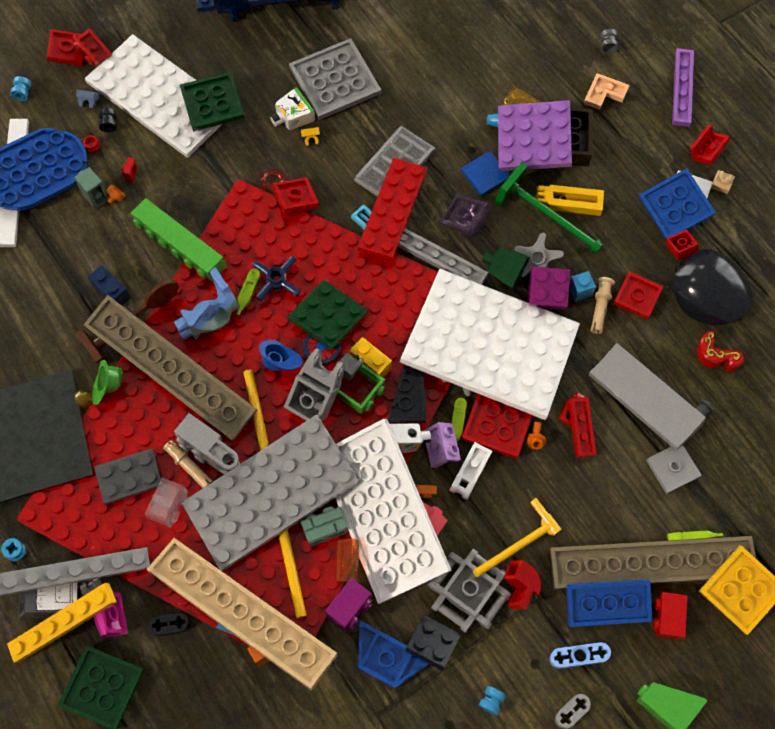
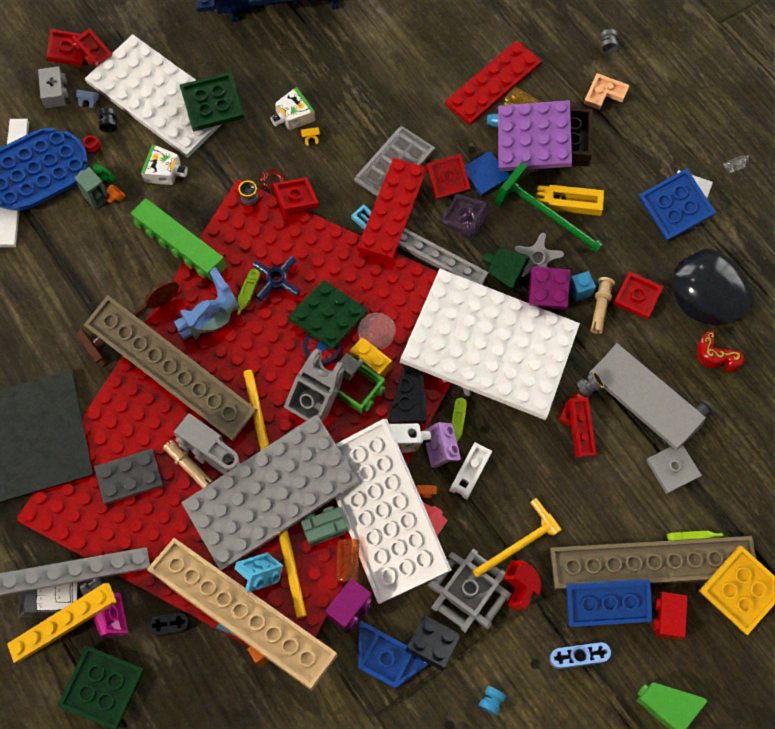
dark azure wheel [1,538,26,562] -> none
dark azure wheel [10,76,31,101] -> none
clear yellow plate [75,389,92,408] -> none
dark blue brick [87,265,130,305] -> none
bright green piece [92,360,123,405] -> none
red plate [122,157,138,183] -> none
clear brick [145,477,188,528] -> none
blue piece [259,340,302,371] -> none
light grey plate [289,38,381,120] -> none
red plate [461,394,532,459] -> none
orange plate [527,422,547,450] -> none
light grey beam [555,694,591,729] -> none
red piece [666,230,699,261] -> none
medium lavender plate [672,48,694,127] -> none
red bracket [690,124,730,166] -> none
tan tile [711,170,735,194] -> none
none -> light grey brick [38,66,68,108]
none -> green tile [93,164,115,183]
none -> white torso [141,144,188,185]
none -> medium azure bracket [235,552,283,593]
none -> dark grey wheel [239,180,259,205]
none -> clear tile [358,313,396,350]
none -> red plate [426,154,471,199]
none -> red plate [445,41,542,126]
none -> dark grey wheel [577,371,604,397]
none -> clear slope [723,155,749,174]

